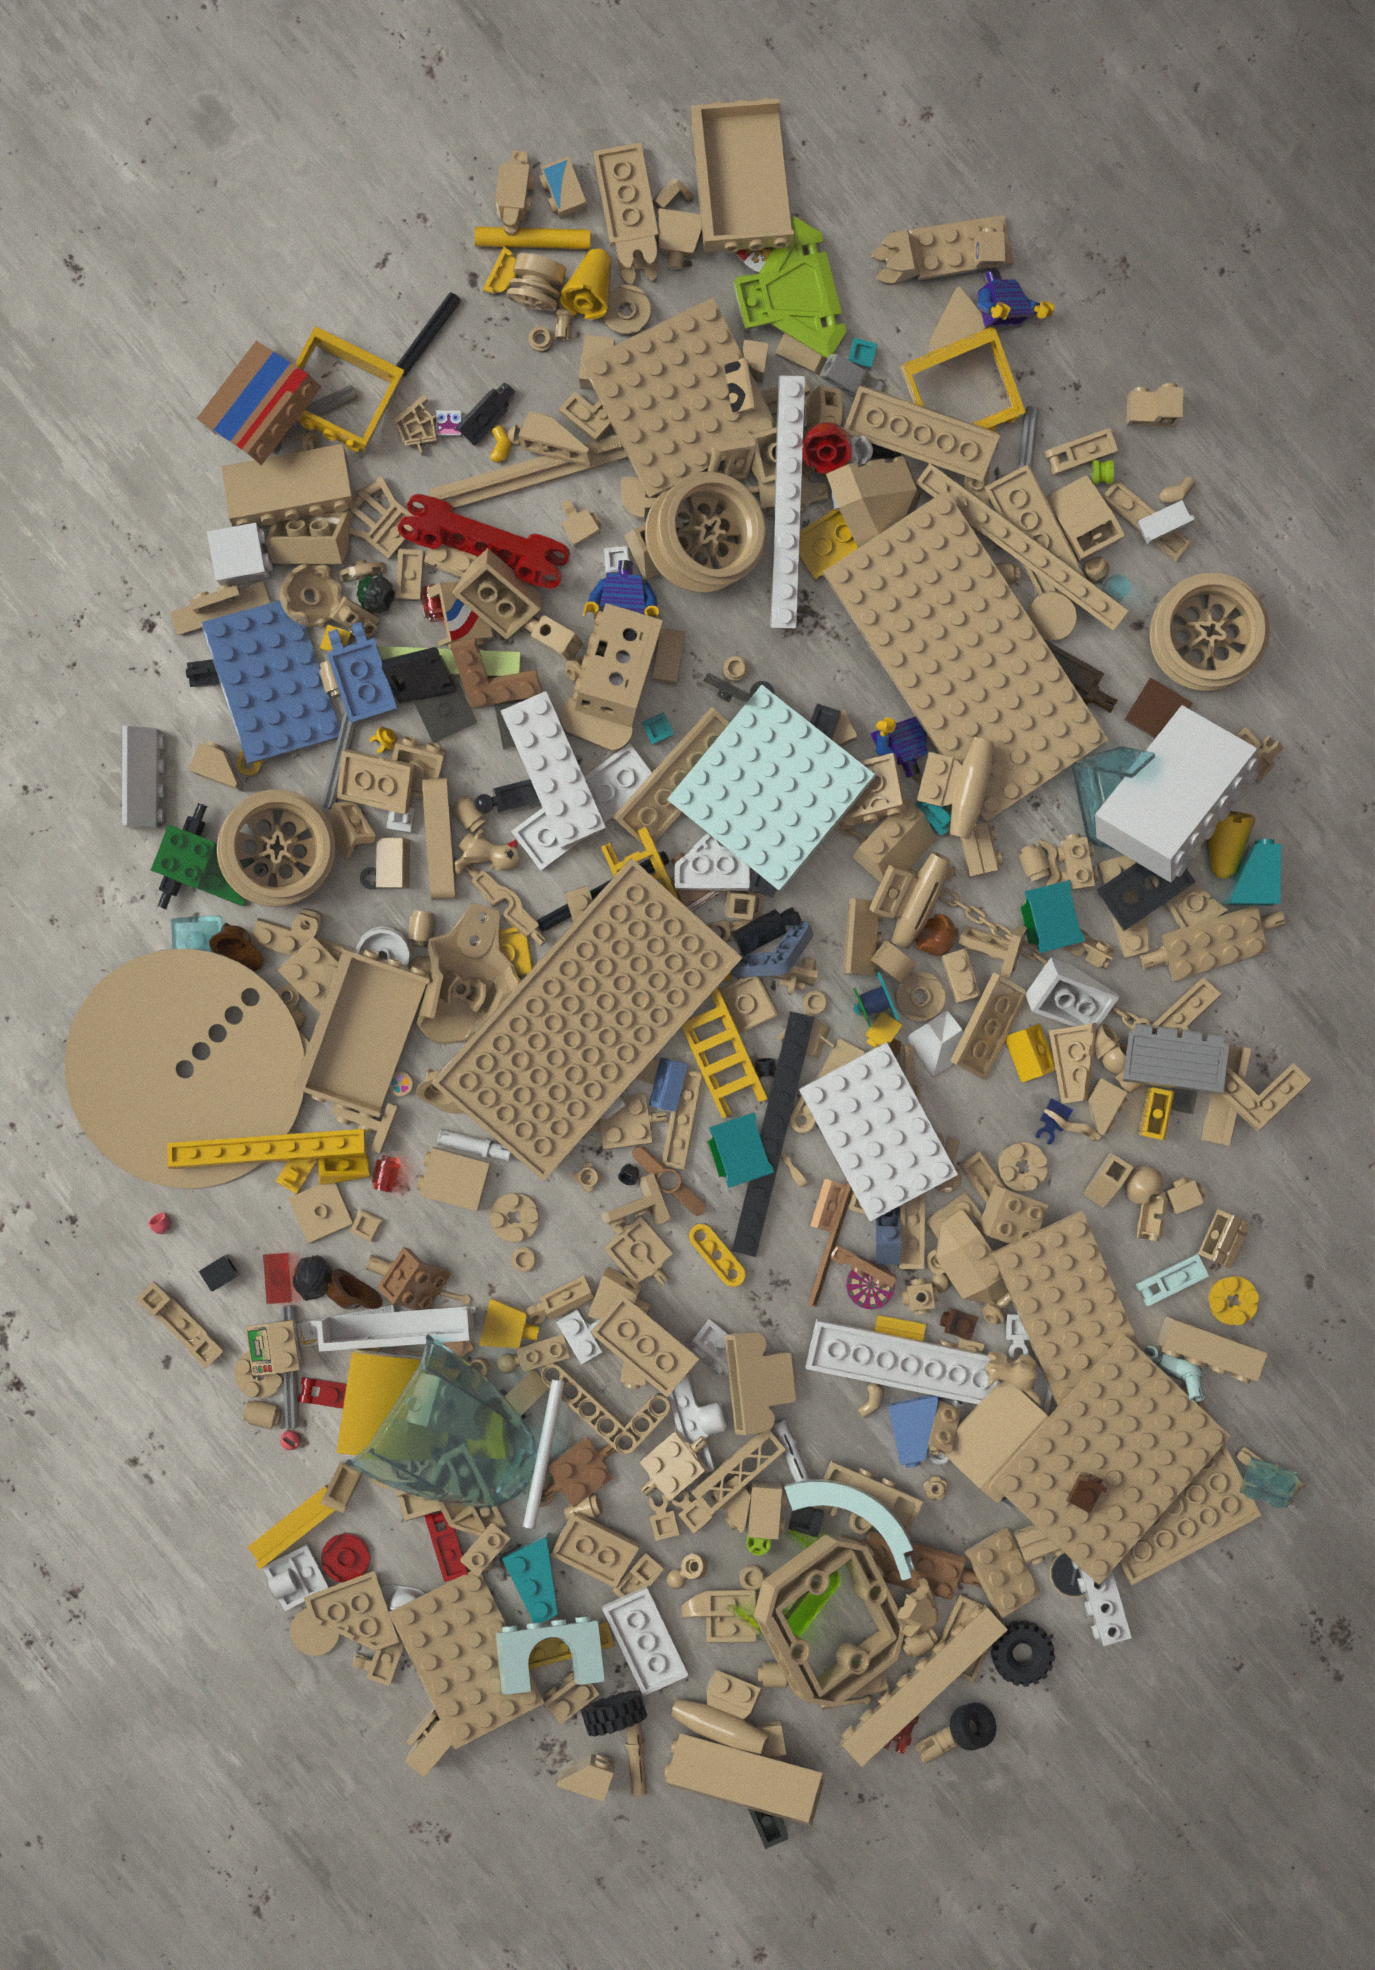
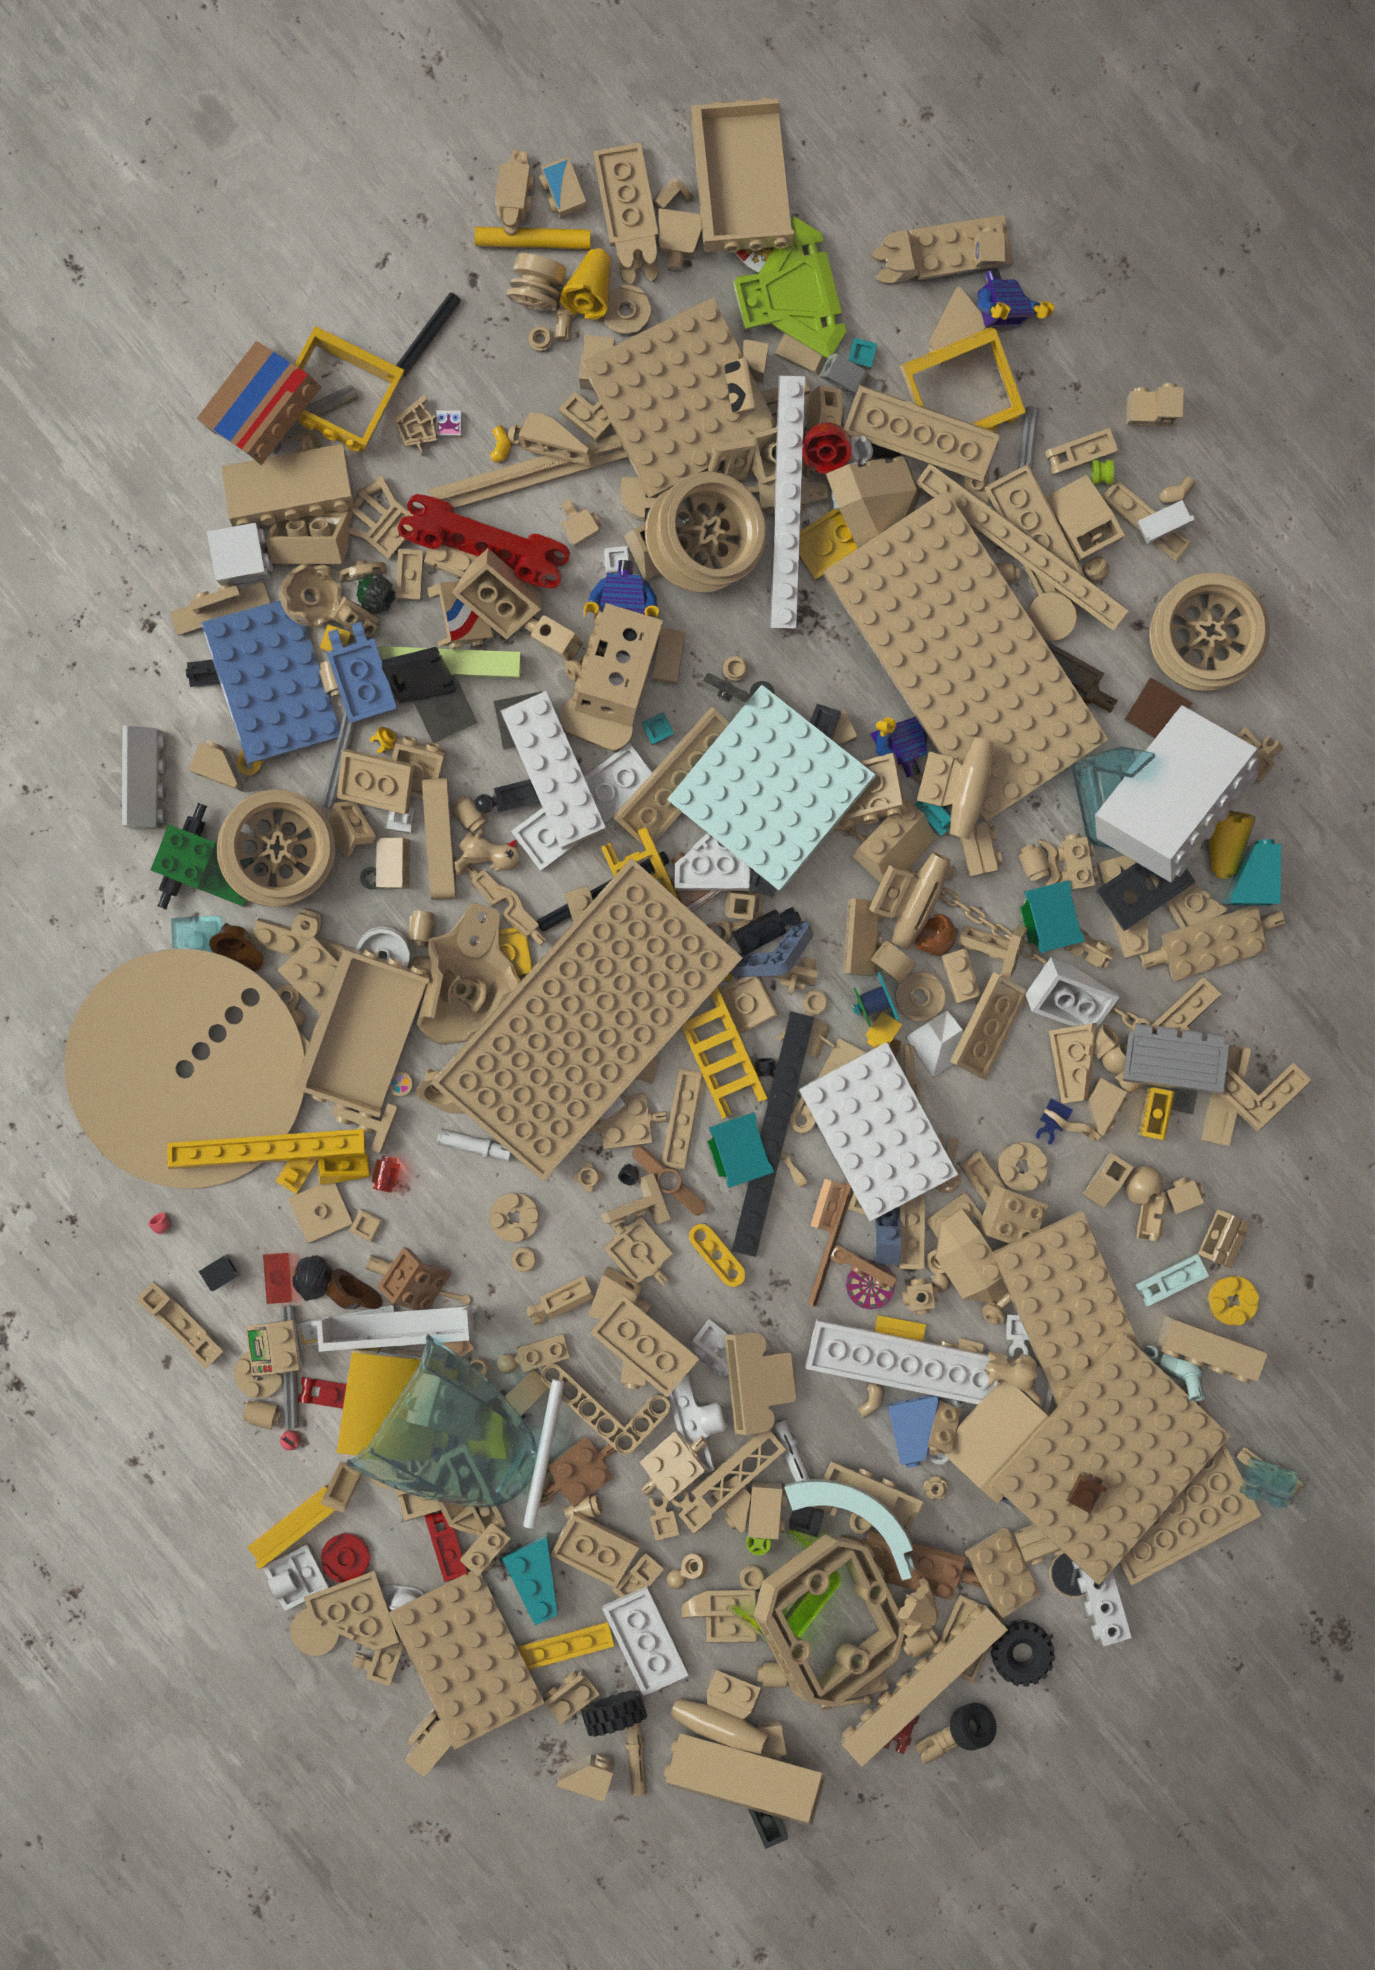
tan brick [417,1147,491,1211] -> none
clear red brick [421,584,444,622] -> none
medium nougat plate [451,638,543,708] -> none
black hinge [455,382,515,446] -> none
yellow torso [479,1297,540,1348] -> none
yellow plate [482,246,517,294] -> none
light aqua arch [496,1616,605,1695] -> none
white plate [556,1308,603,1364] -> none
medium blue slope [649,1057,688,1111] -> none
reddish brown bracket [939,1307,978,1341] -> none
yellow panel [1005,1023,1056,1082] -> none
clear light blue brick [1102,574,1130,602] -> none

